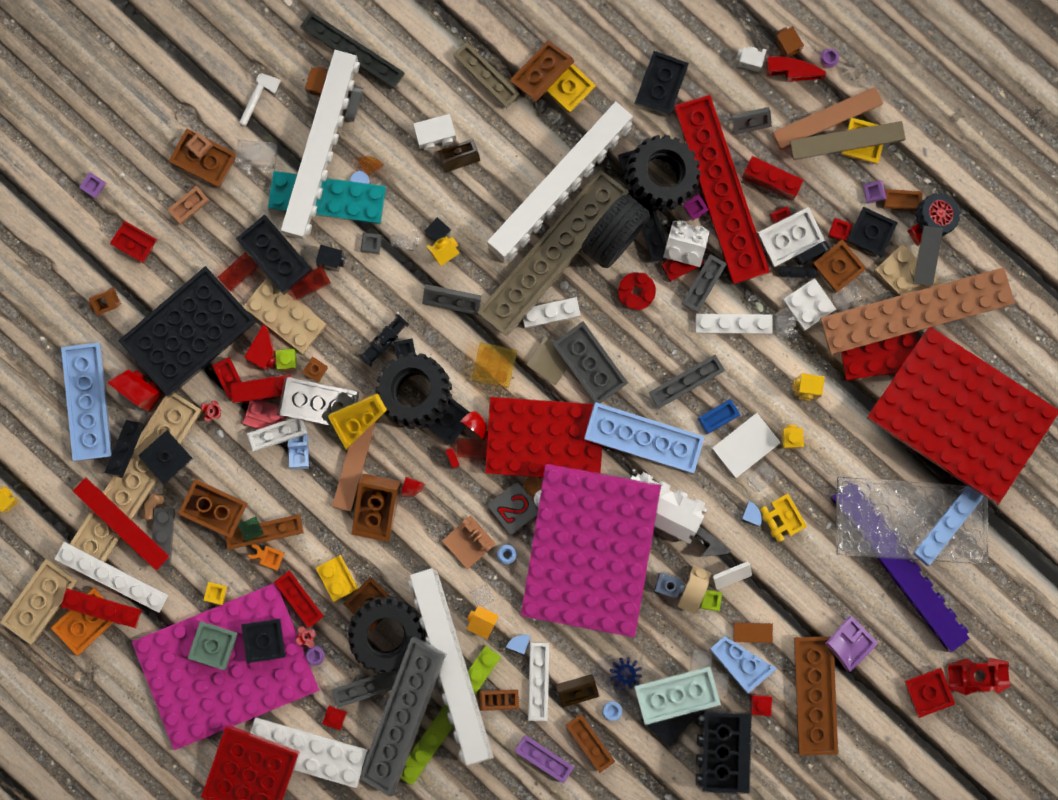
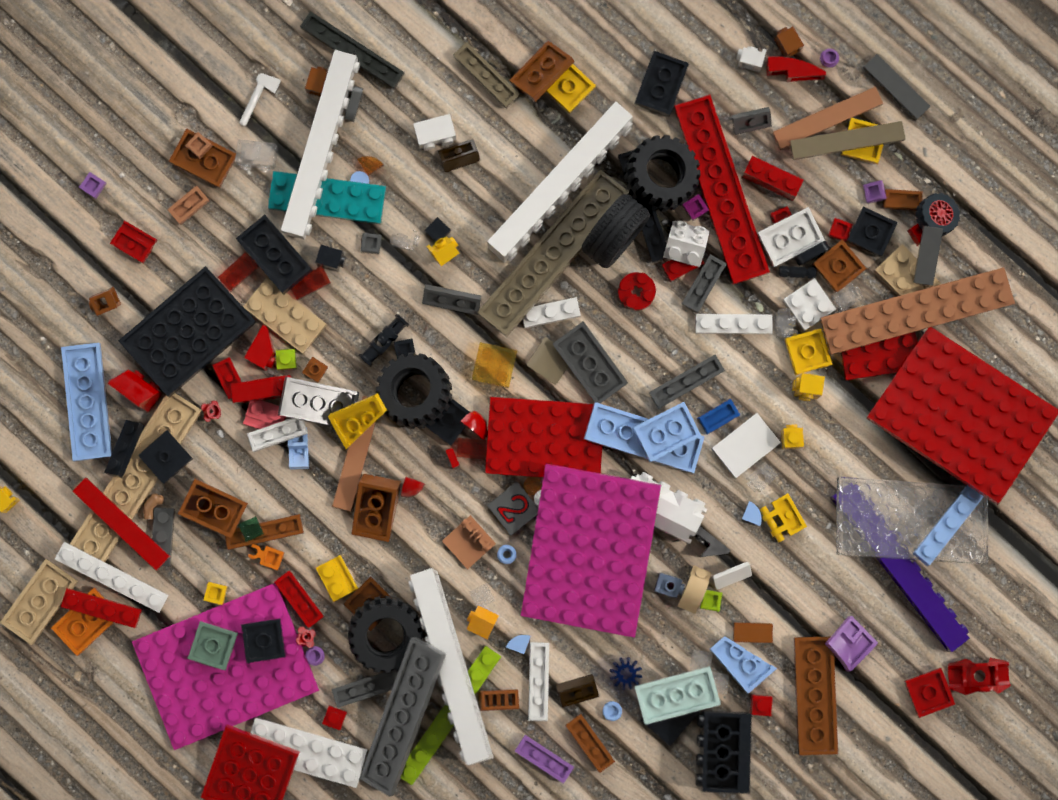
none -> light blue plate [632,402,701,462]
none -> yellow plate [784,328,832,376]
none -> dark grey tile [863,54,931,121]

